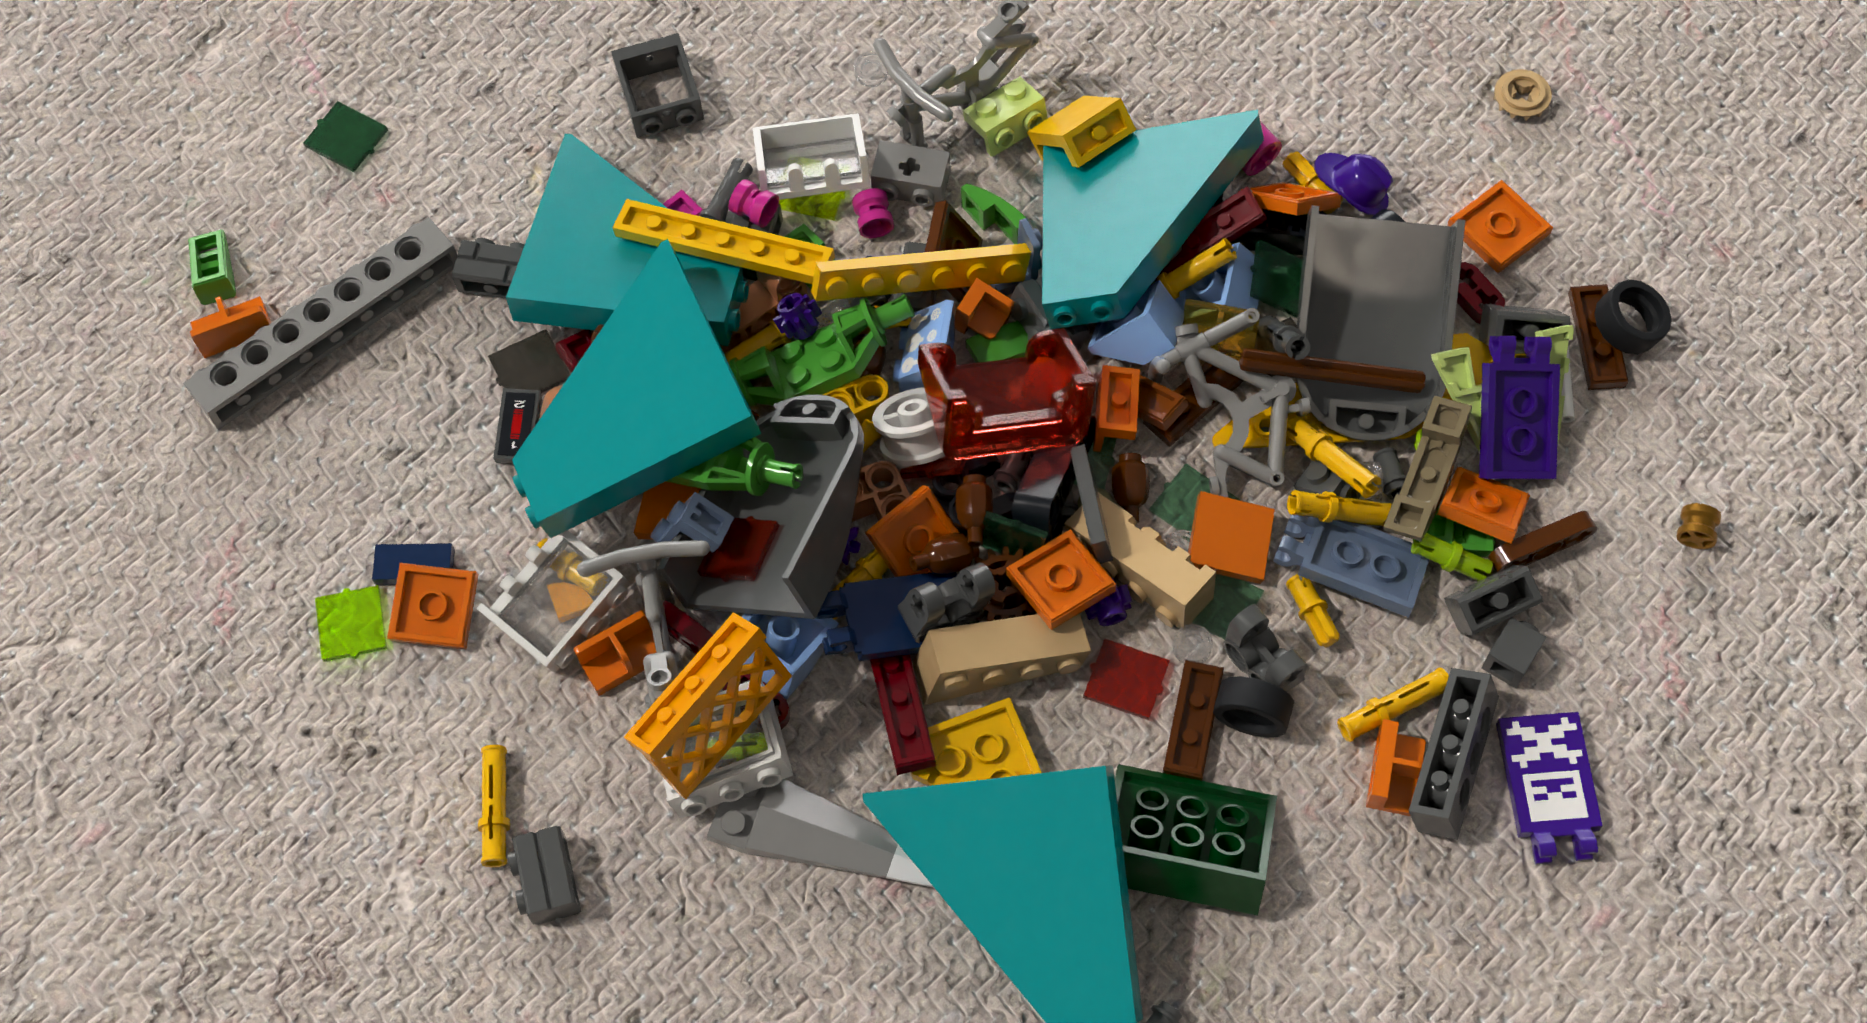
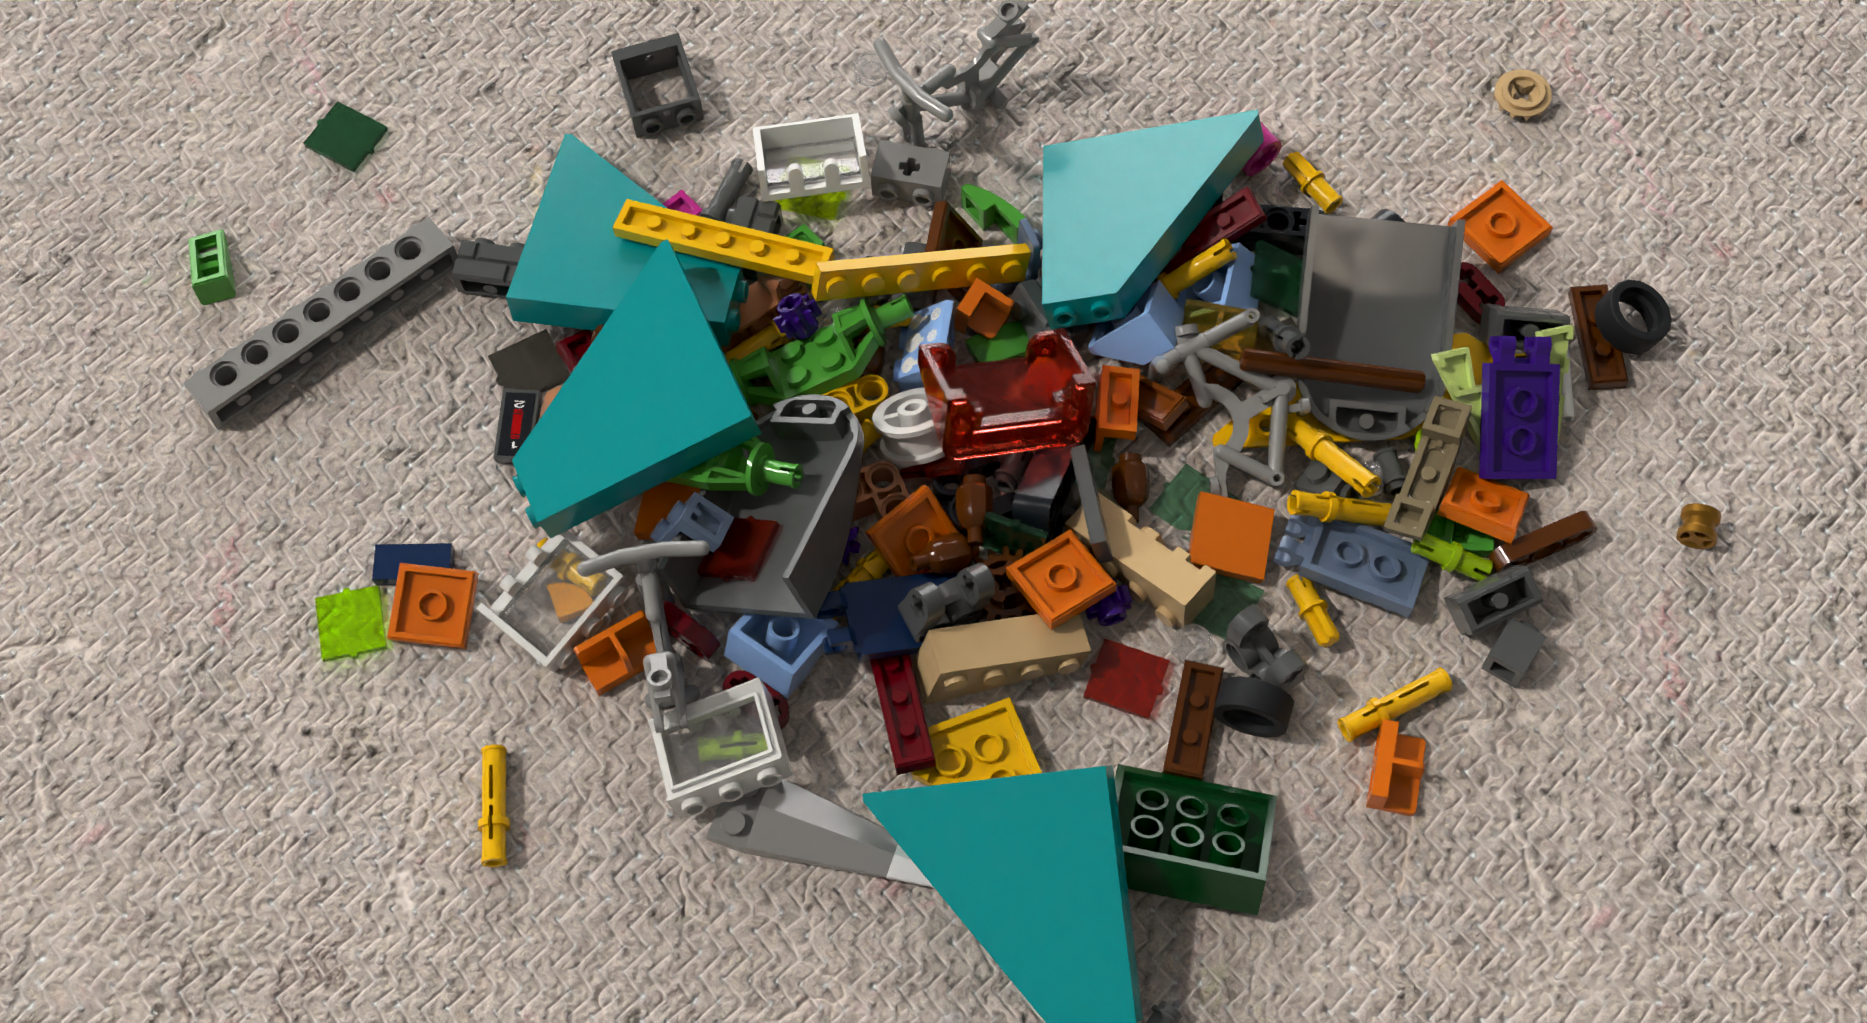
orange panel [190,296,271,358] -> none
dark grey brick [508,826,581,925] -> none
light orange fence [624,612,792,799] -> none
dark pink wheel [728,179,779,228] -> none
dark pink wheel [852,188,895,239] -> none
yellowish green bracket [962,76,1048,157] -> none
yellow panel [1027,96,1136,168] -> none
orange tile [1238,182,1341,216] -> none
dark purple piece [1314,153,1393,215] -> none
dark grey brick [1409,668,1499,840] -> none
dark purple tile [1496,712,1603,865] -> none

